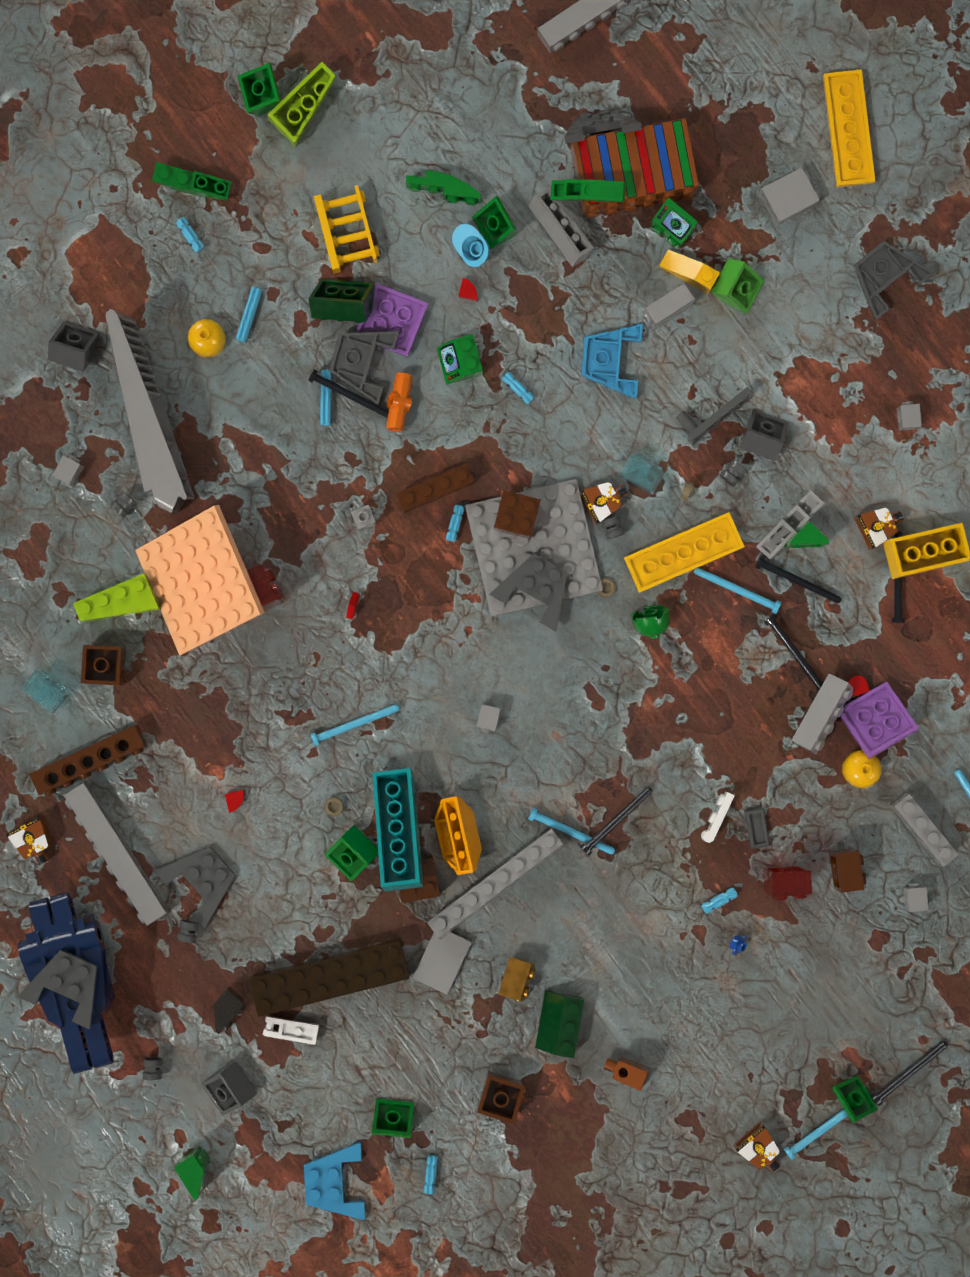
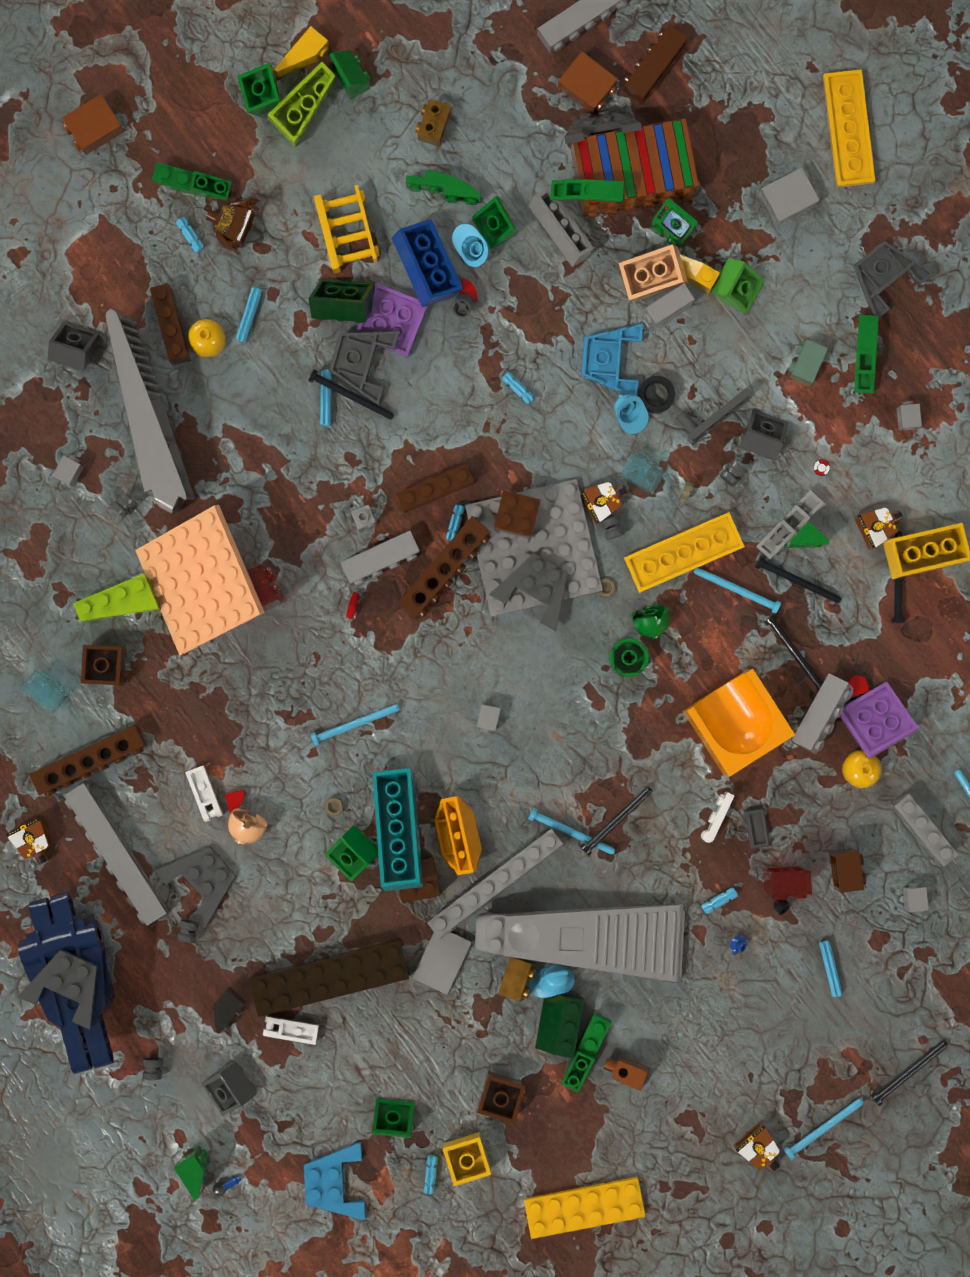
orange piece [386,372,413,432] -> none
green slope [437,334,483,385] -> none
green slope [832,1075,879,1125] -> none
none -> dark orange brick [62,94,125,155]
none -> reddish brown brick [150,283,191,365]
none -> white plate [185,765,223,822]
none -> reddish brown torso [206,196,261,255]
none -> piece [213,1176,241,1197]
none -> light nougat cylinder [228,808,268,845]
none -> yellow slope [274,26,330,78]
none -> green slope [329,50,371,100]
none -> light grey brick [340,531,420,586]
none -> blue brick [392,219,463,307]
none -> reddish brown brick [398,516,492,619]
none -> pearl gold brick [415,99,451,147]
none -> yellow brick [443,1132,491,1186]
none -> dark grey wheel [452,293,474,318]
none -> light grey brick [475,904,685,982]
none -> yellow plate [524,1177,645,1239]
none -> medium azure piece [529,964,575,998]
none -> dark orange brick [558,51,618,114]
none -> green slope [561,1012,612,1092]
none -> green brick [609,638,649,677]
none -> medium azure piece [614,394,649,434]
none -> light nougat brick [619,244,688,302]
none -> reddish brown brick [623,24,688,104]
none -> black tyre [638,376,675,414]
none -> light orange piece [683,669,795,777]
none -> black hinge [774,898,791,915]
none -> sand green brick [788,339,828,386]
none -> sticker [813,459,830,476]
none -> medium azure axle [819,940,843,997]
none -> green slope [854,315,879,393]

